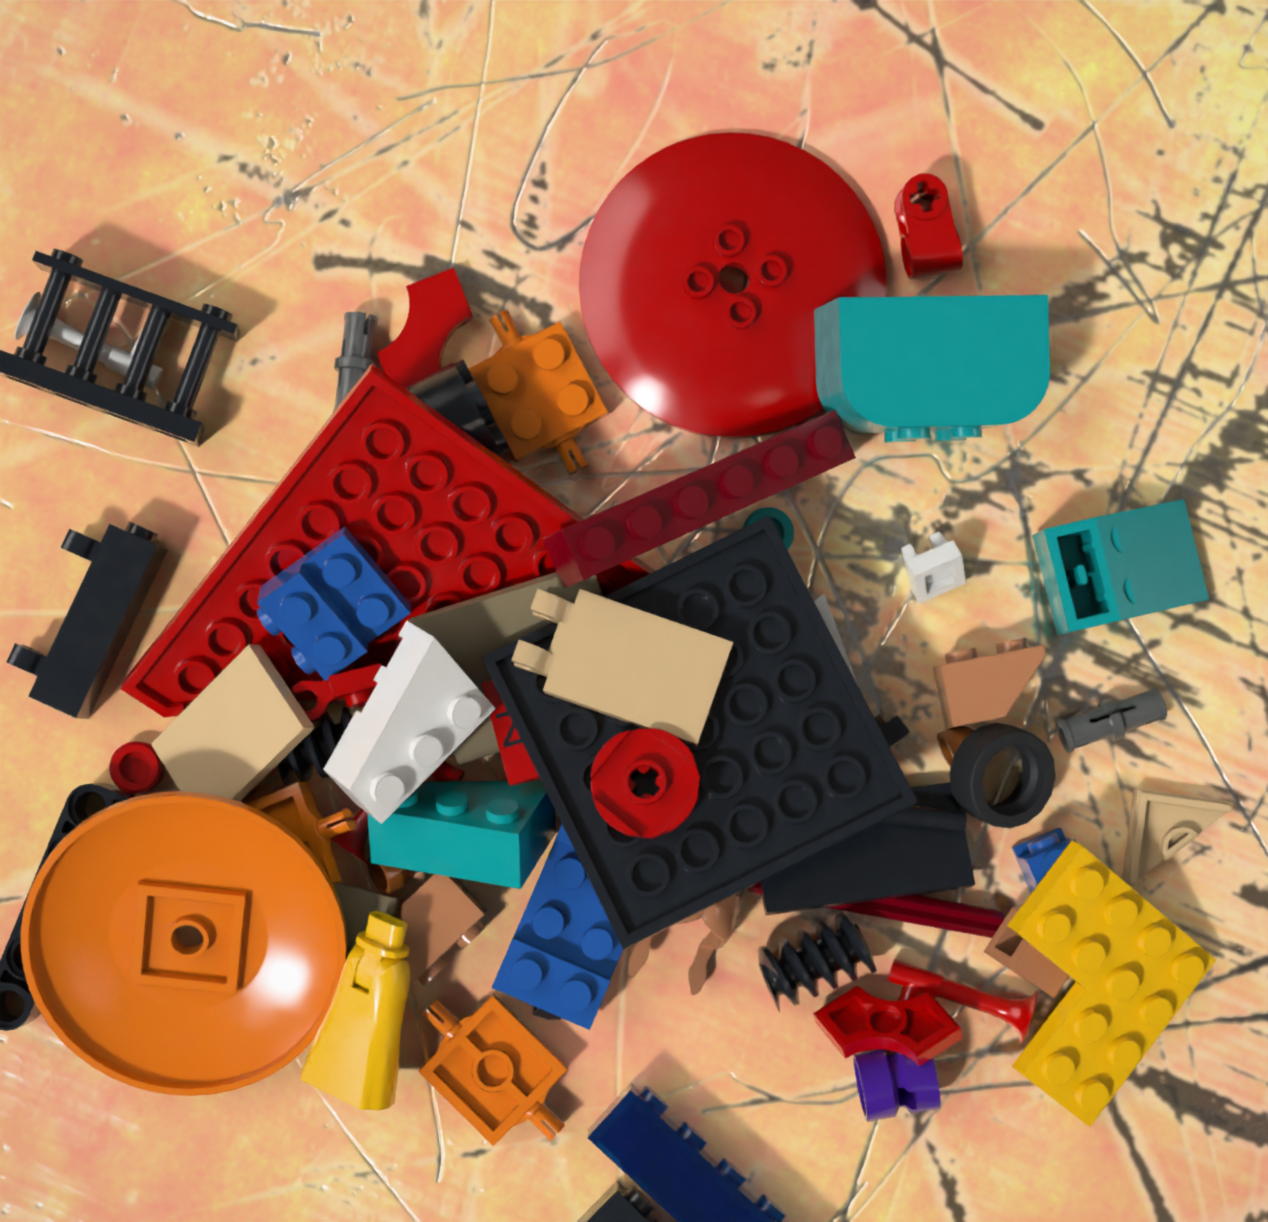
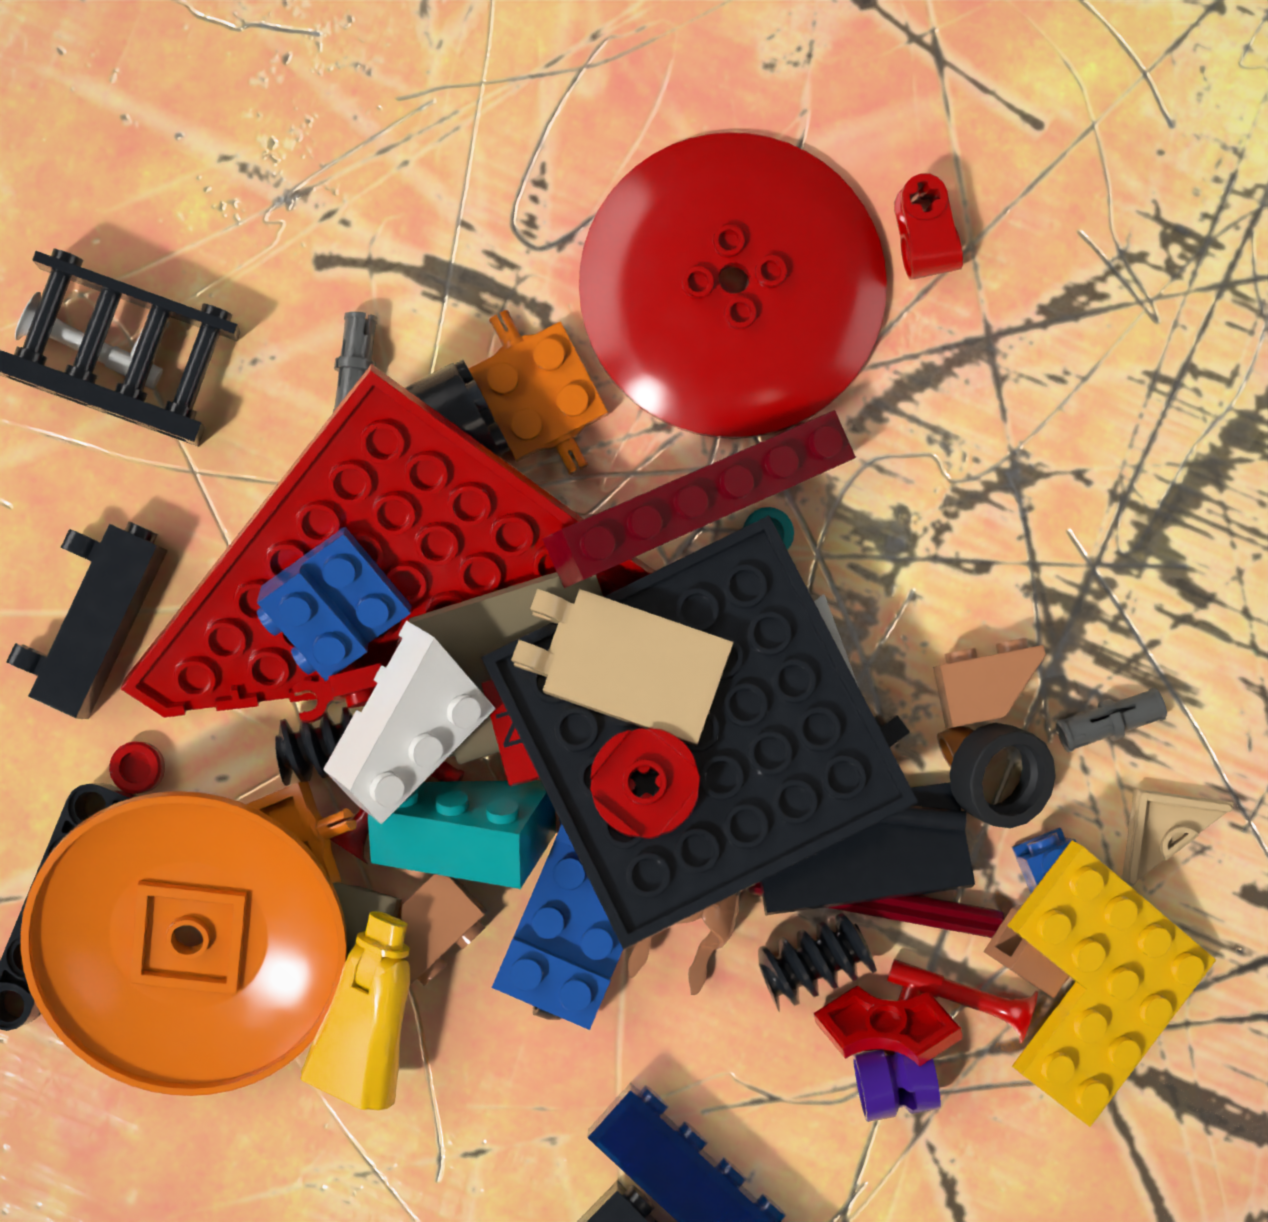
tan tile [151,645,315,802] -> none
dark orange hinge [367,856,412,895] -> none
red tile [376,268,474,388] -> none
orange plate [418,993,568,1147] -> none
teal brick [814,295,1050,443] -> none
white tile [901,532,966,604] -> none
teal slope [1032,499,1210,636] -> none

